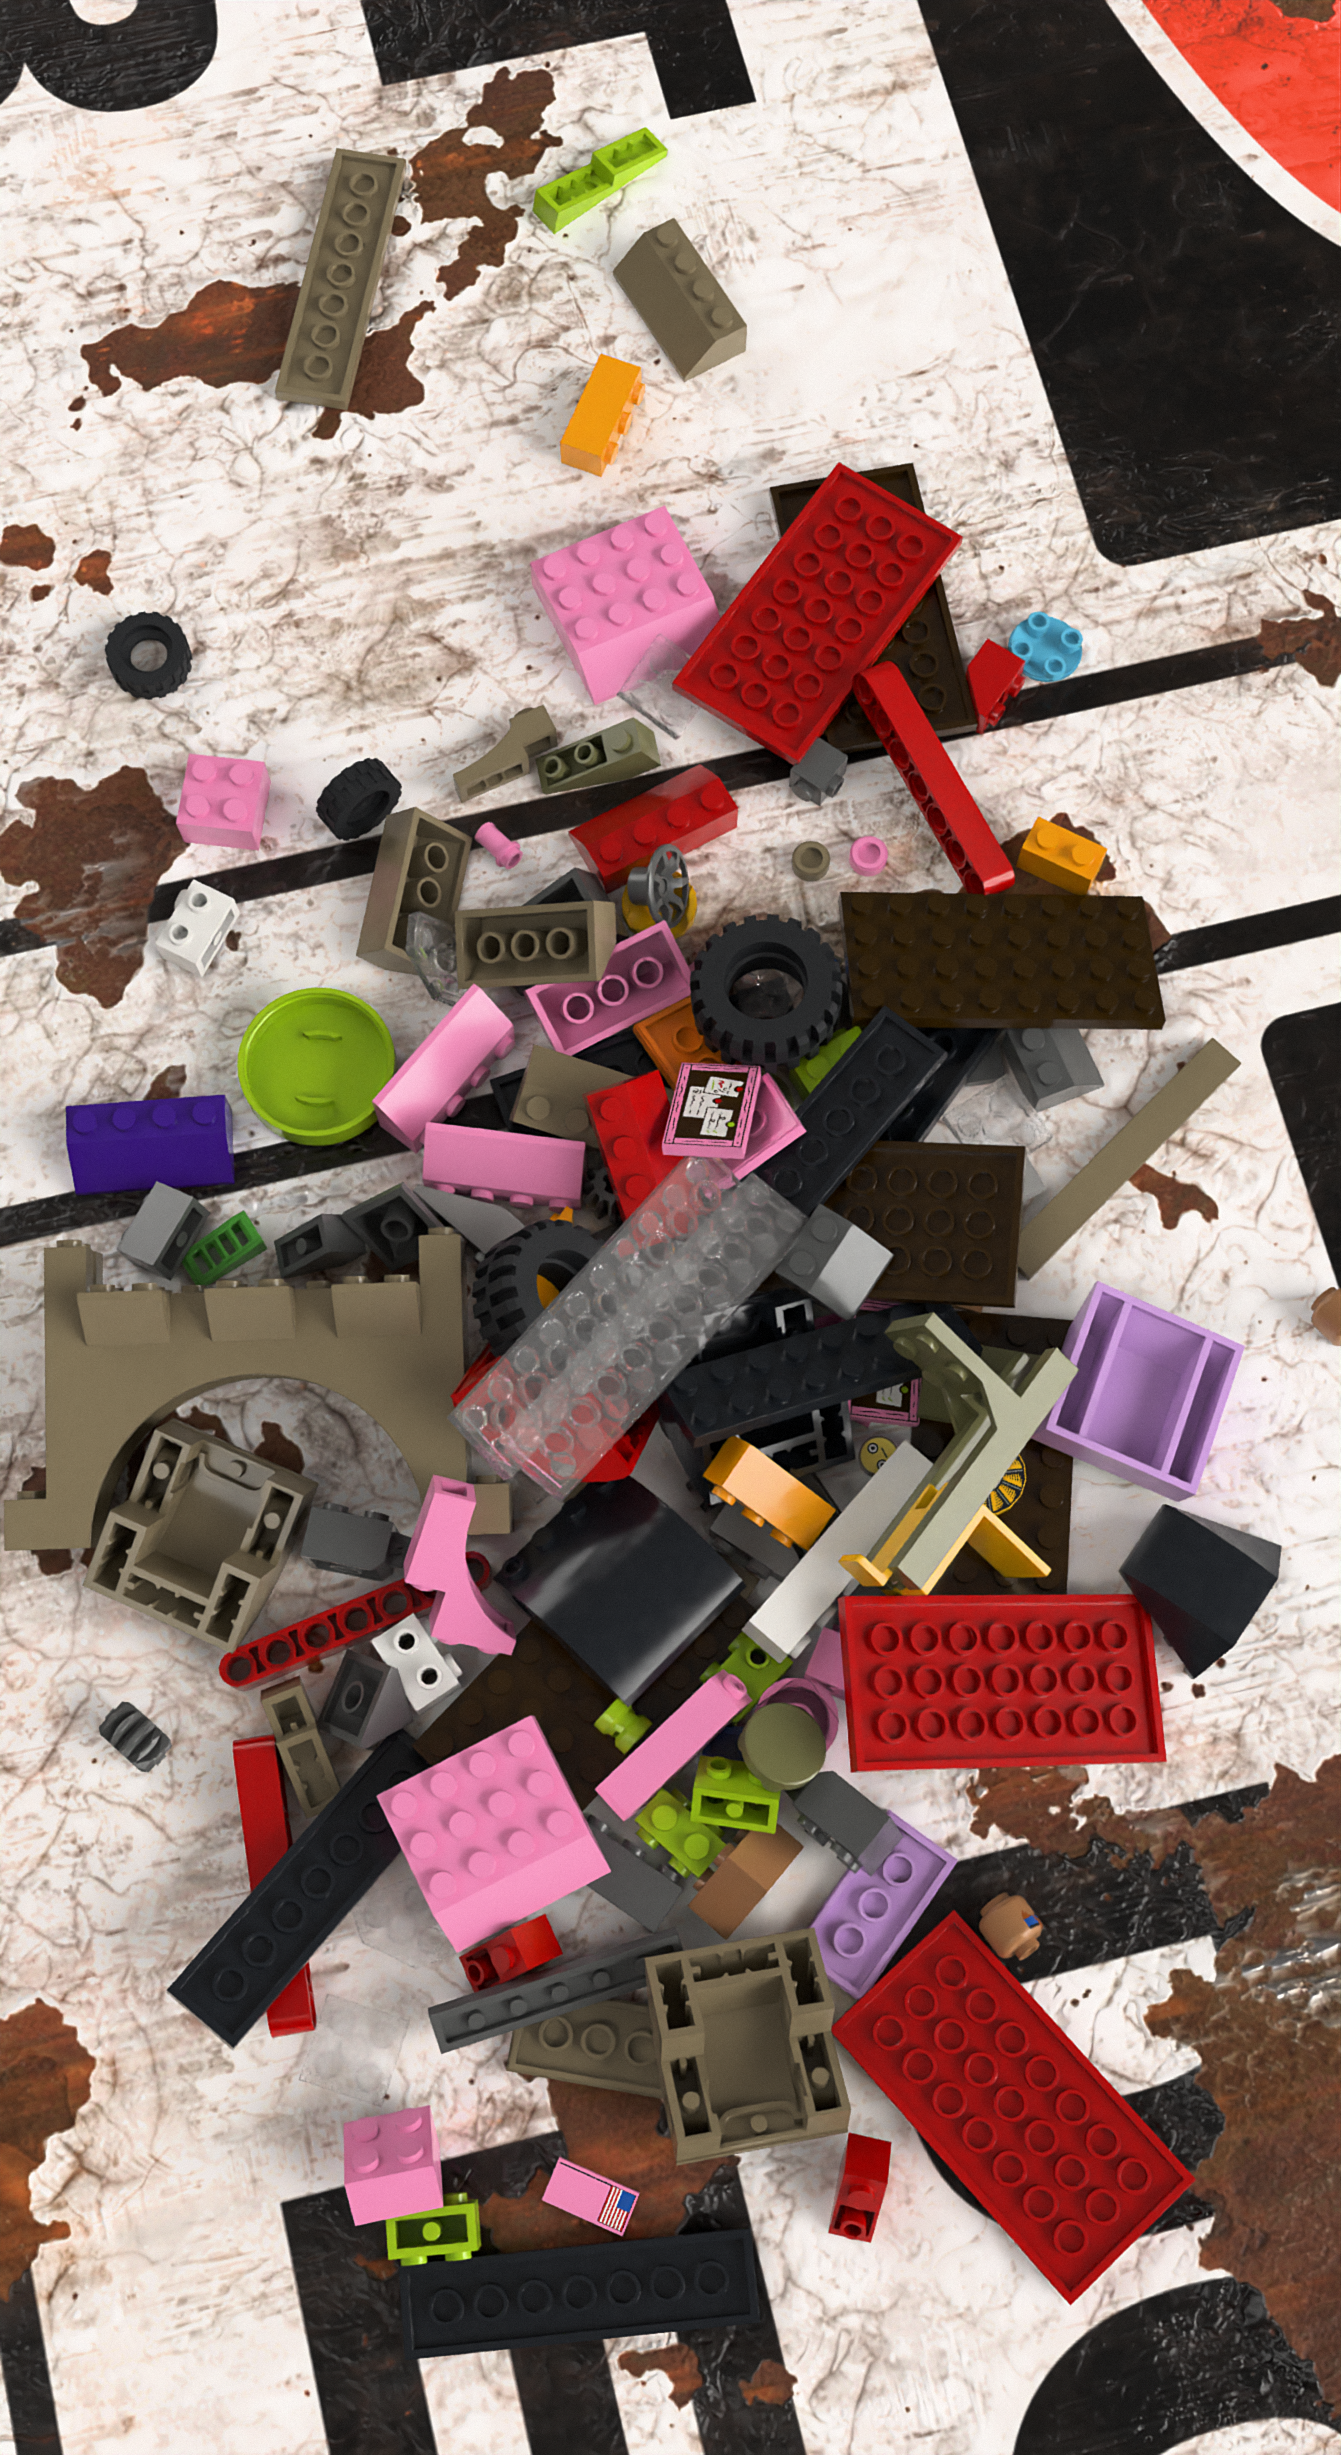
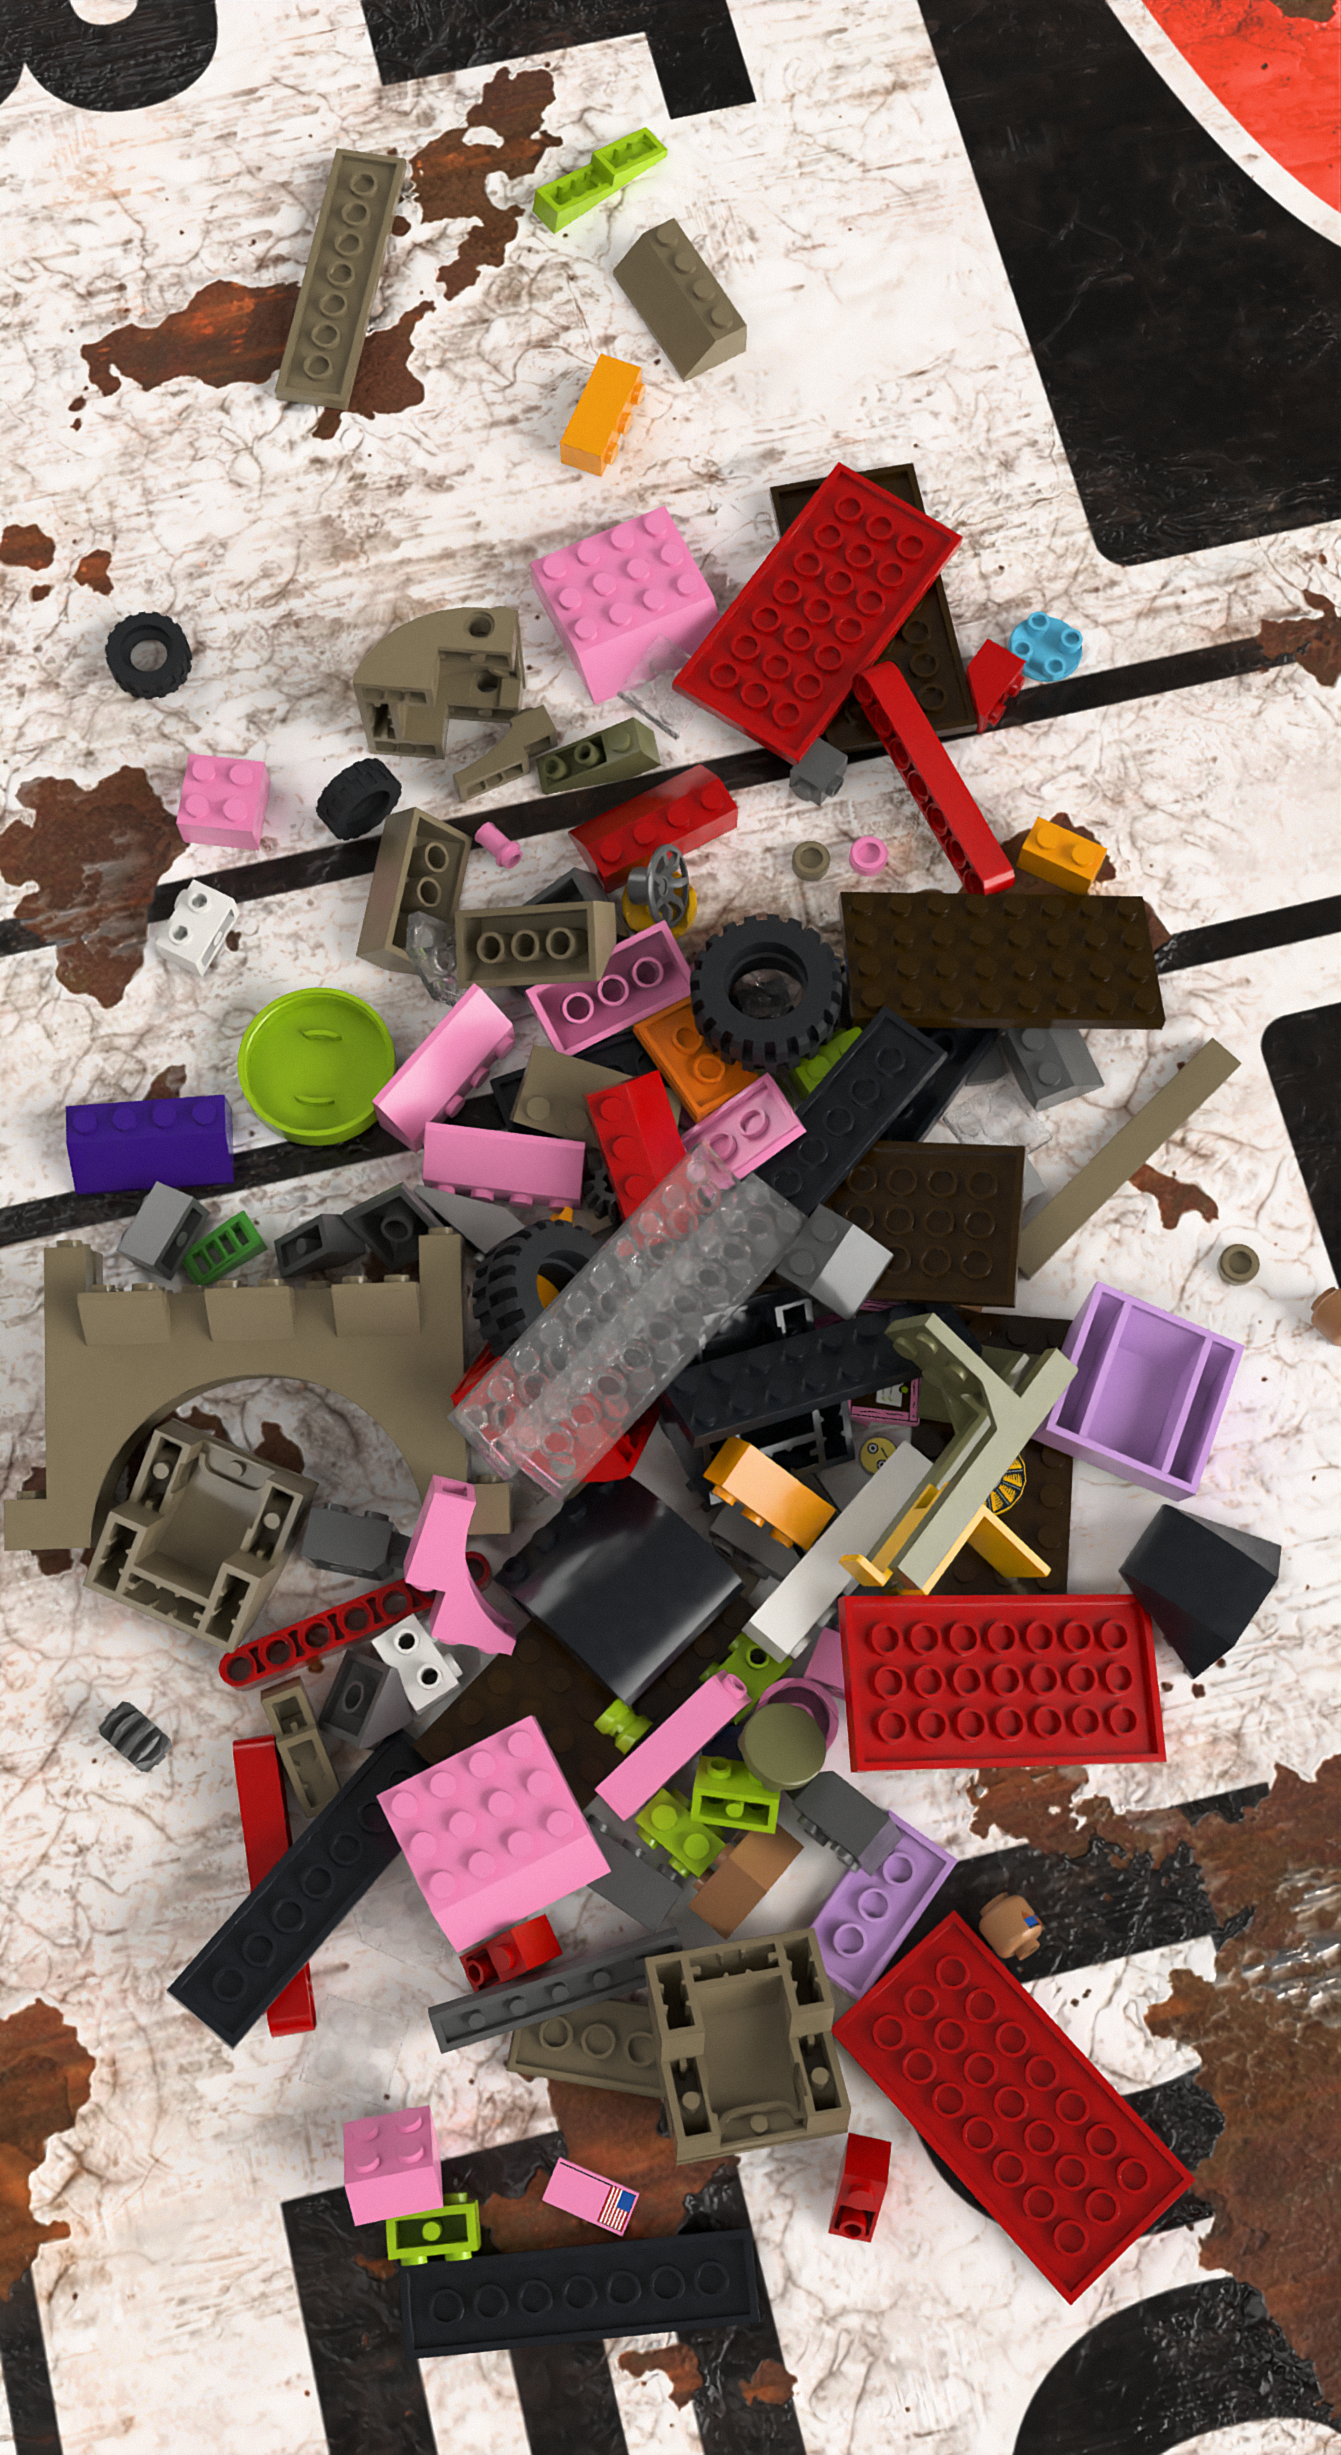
tile [662,1062,761,1159] -> none
none -> dark tan slope [353,606,526,760]
none -> dark tan tile [1217,1244,1260,1286]

